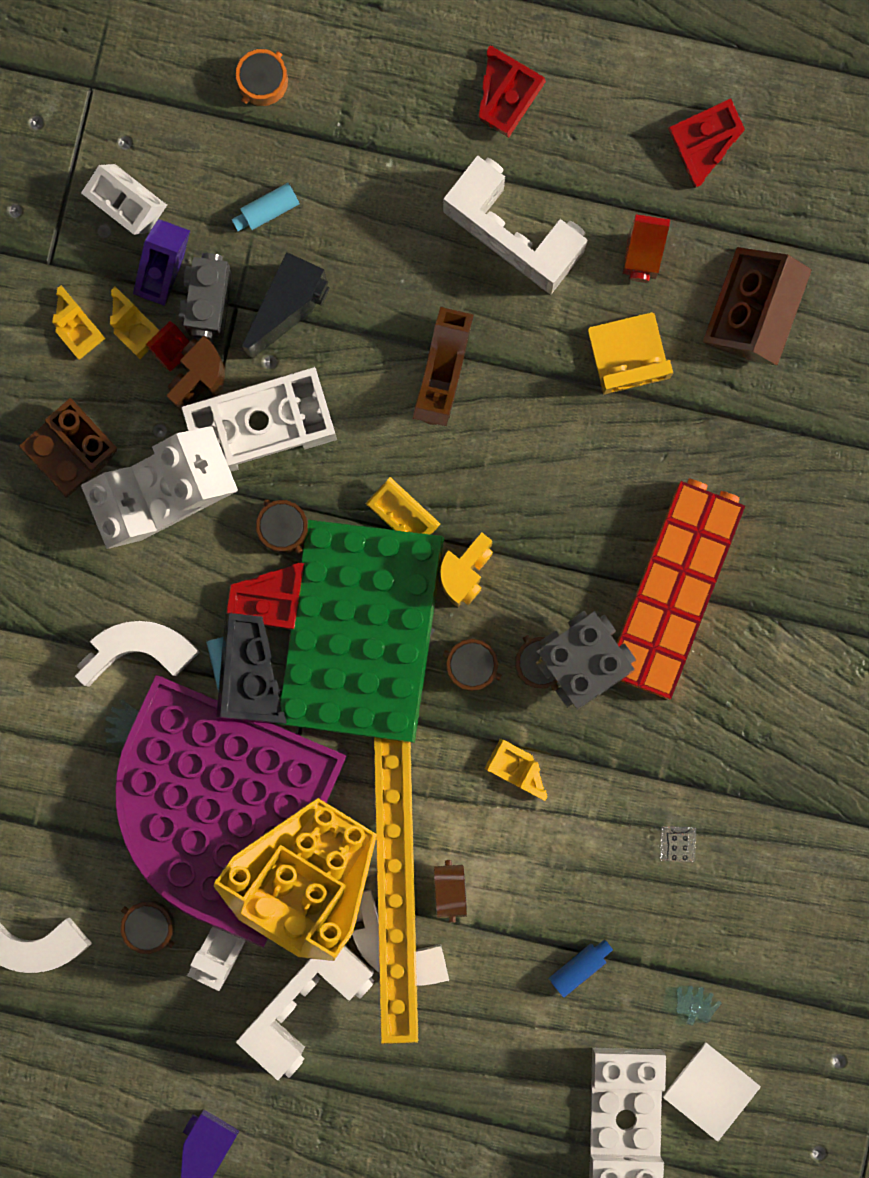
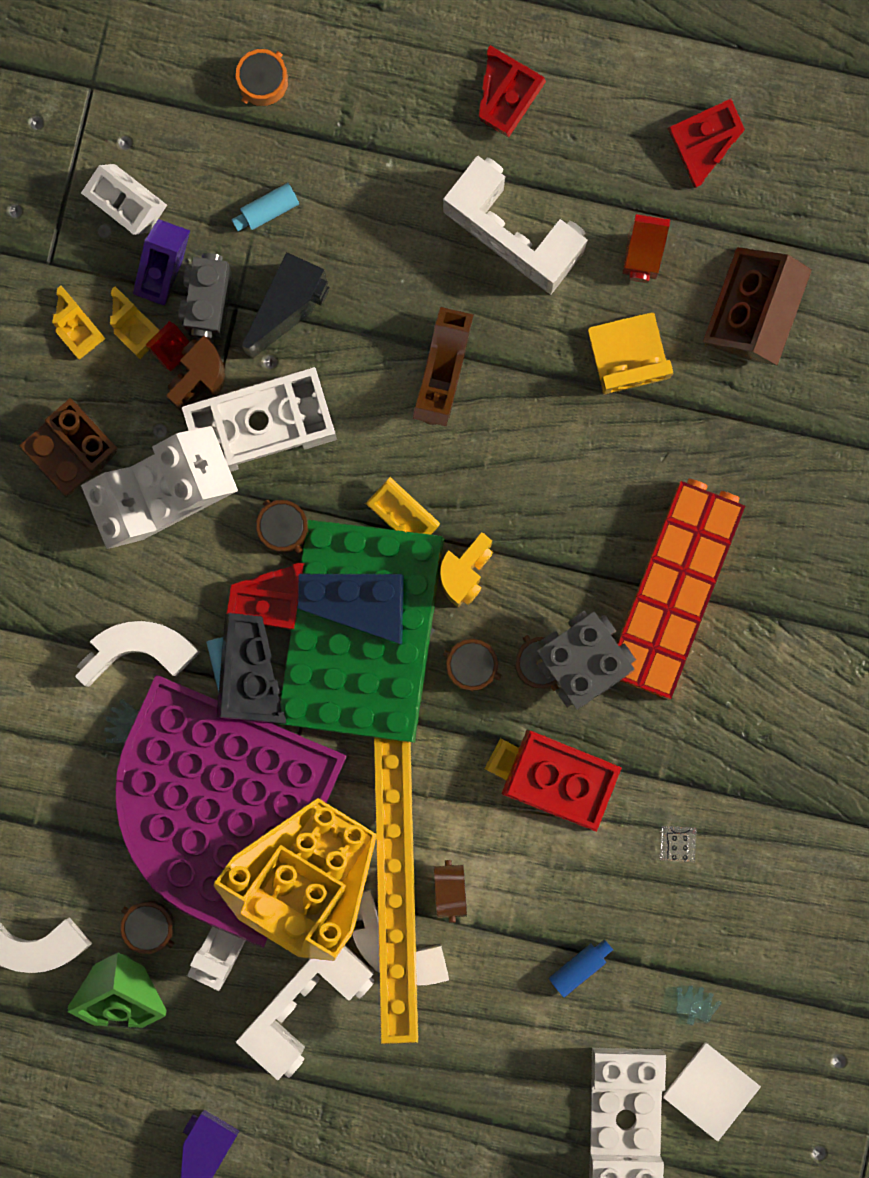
none -> bright green slope [67,953,166,1028]
none -> dark blue wing [298,574,404,645]
none -> red tile [501,729,622,832]

